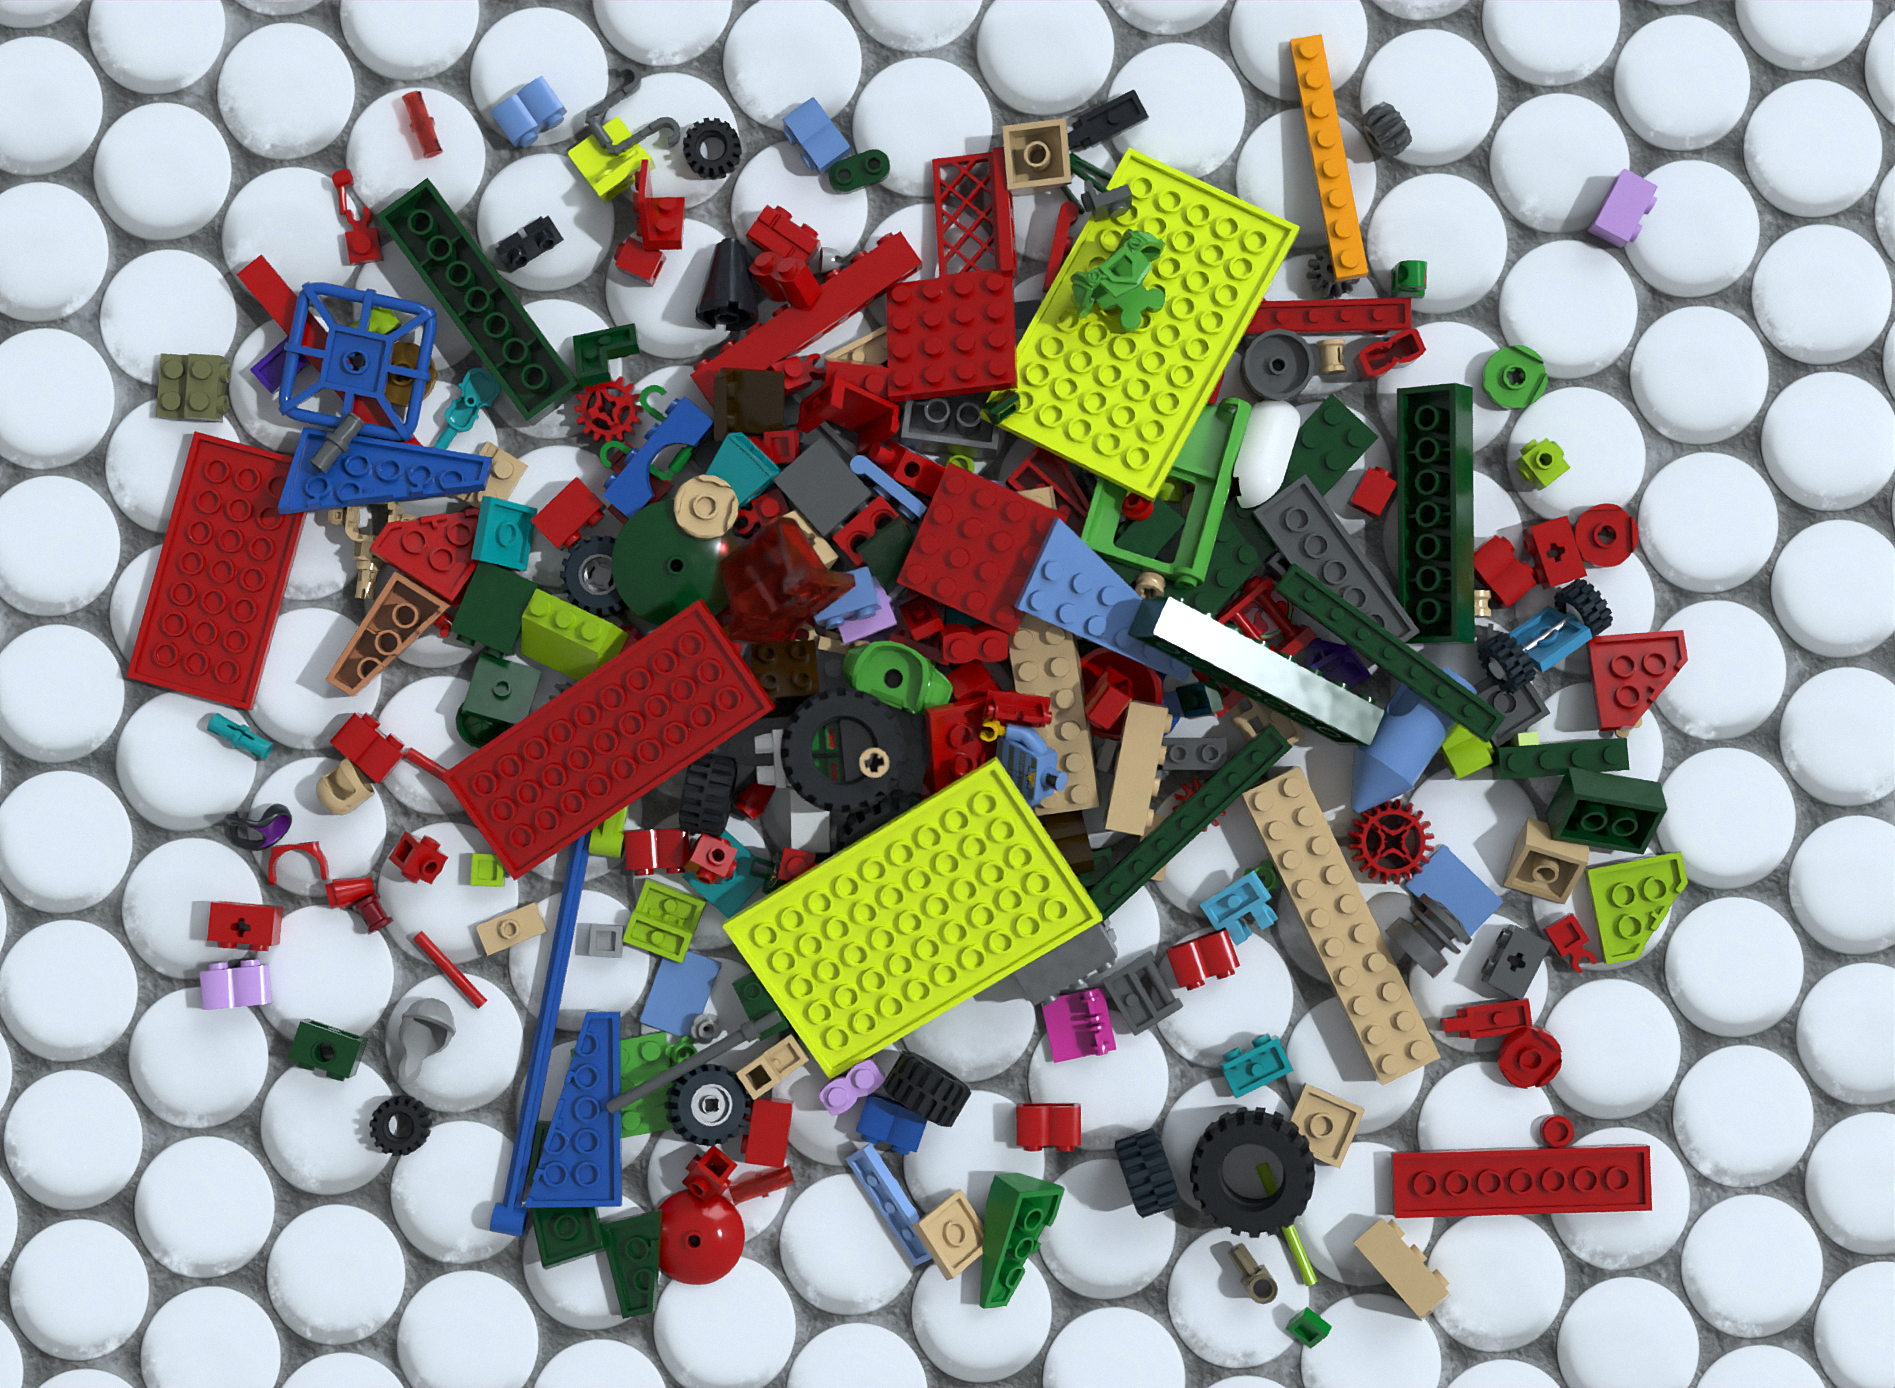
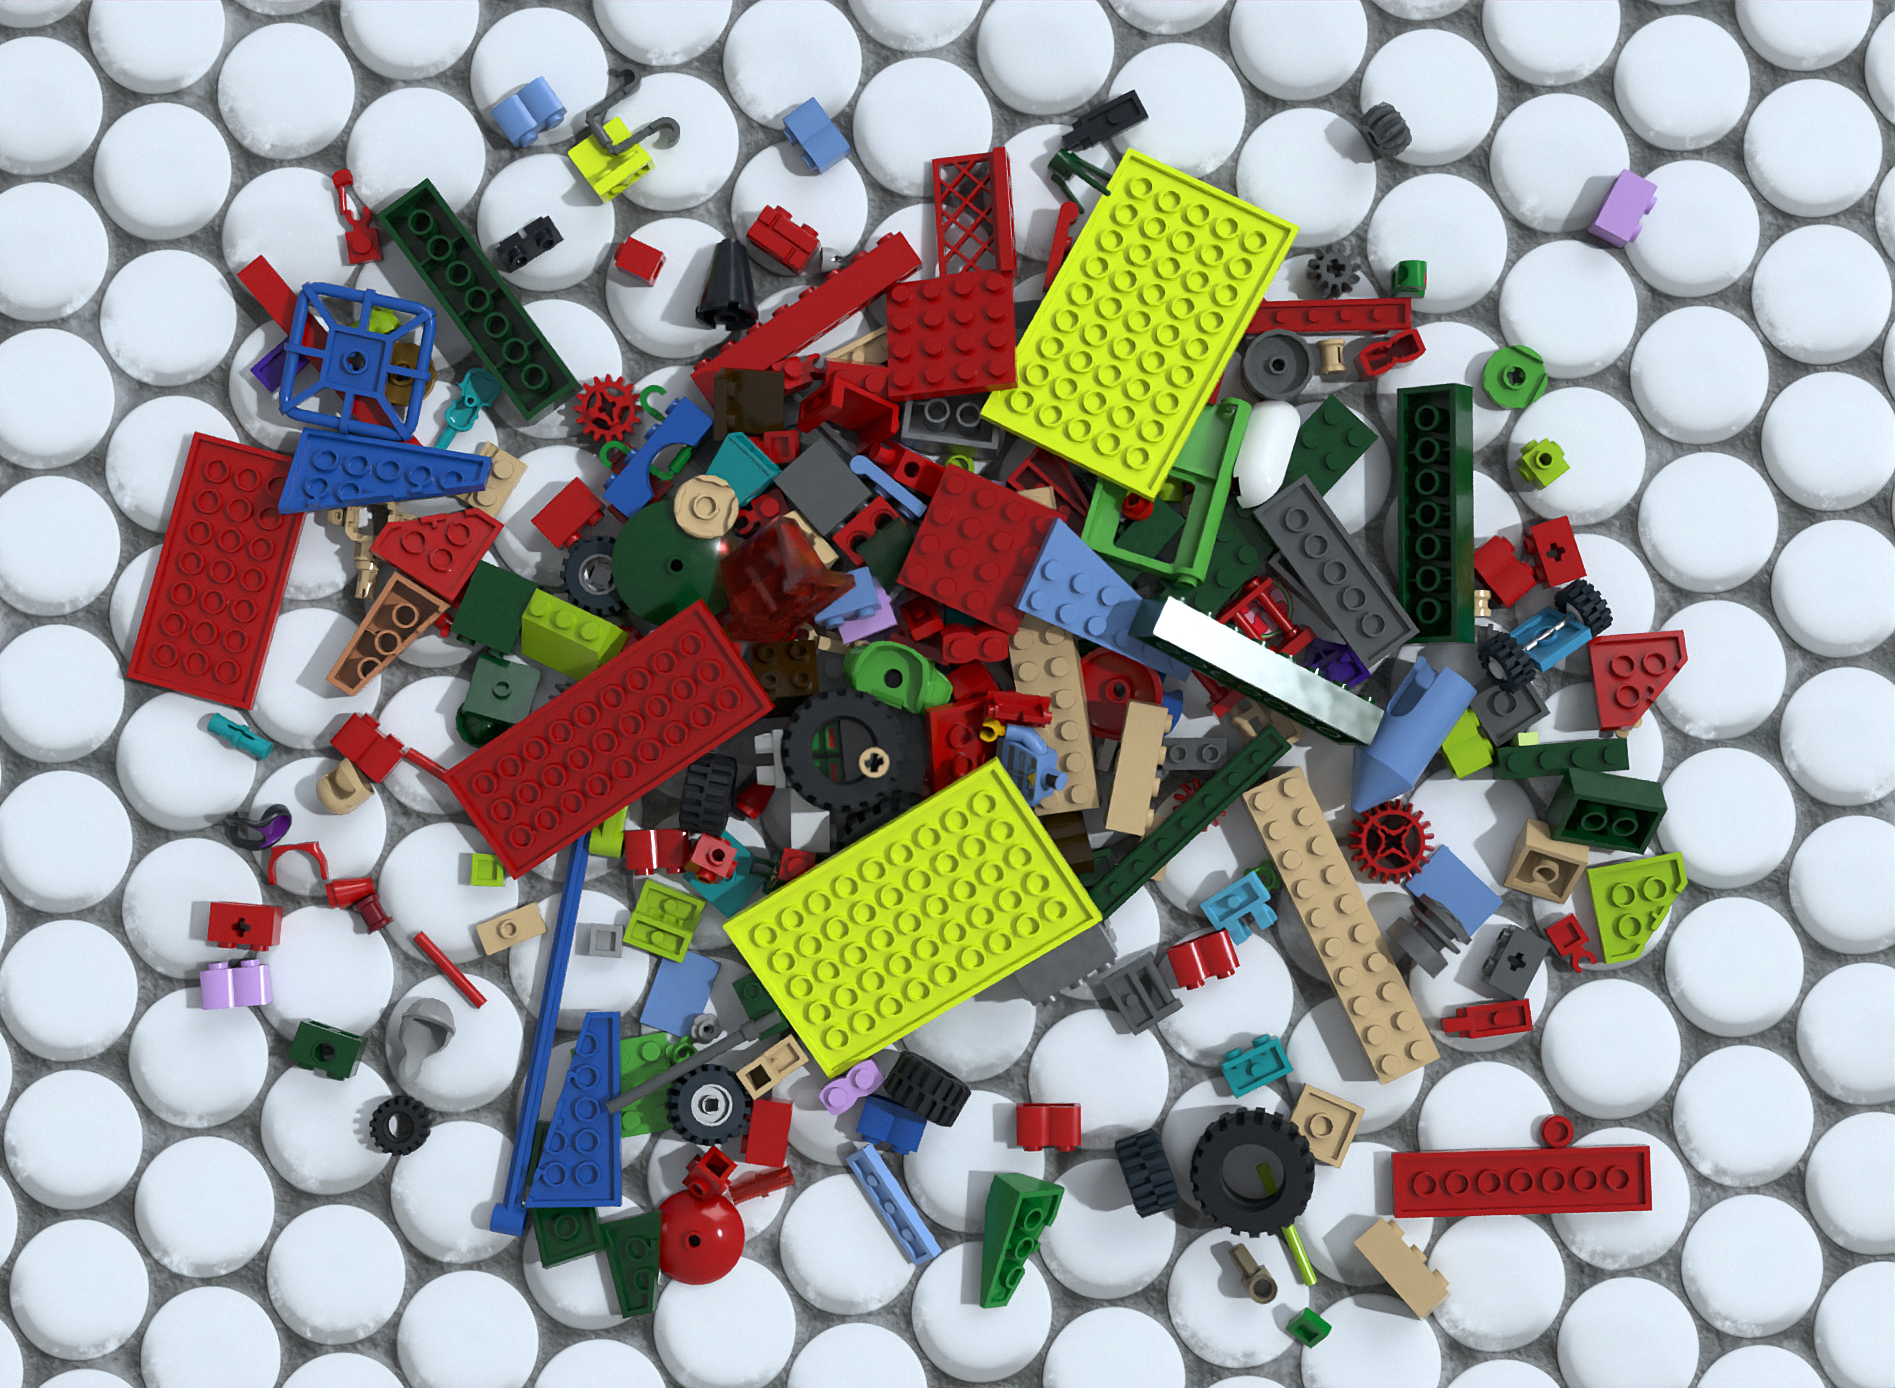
olive plate [156,353,231,422] -> none
dark grey pin [309,411,366,474] -> none
red brick [388,831,448,884] -> none
clear red pin [402,91,443,158] -> none
teal plate [471,496,538,571] -> none
dark green plate [573,323,640,388] -> none
red bracket [633,159,686,250] -> none
black tyre [683,117,742,180] -> none
red brick [748,251,822,308] -> none
dark green plate [829,149,890,194] -> none
tan plate [912,1189,984,1281] -> none
dark green slope [982,390,1021,425] -> none
tan slope [1002,118,1072,196] -> none
dark pink hinge [1041,987,1117,1063] -> none
bright green piece [1070,228,1165,333] -> none
dark grey bracket [1081,179,1132,221] -> none
red brick [1084,666,1133,729] -> none
tan bush [1135,572,1166,599] -> none
dark green plate [1176,679,1224,718] -> none
dark green tile [1274,563,1506,743] -> none
light orange plate [1289,34,1368,282] -> none
red brick [1346,466,1397,519] -> none
red tile [1497,1026,1562,1089] -> none
red plate [1572,503,1639,568] -> none

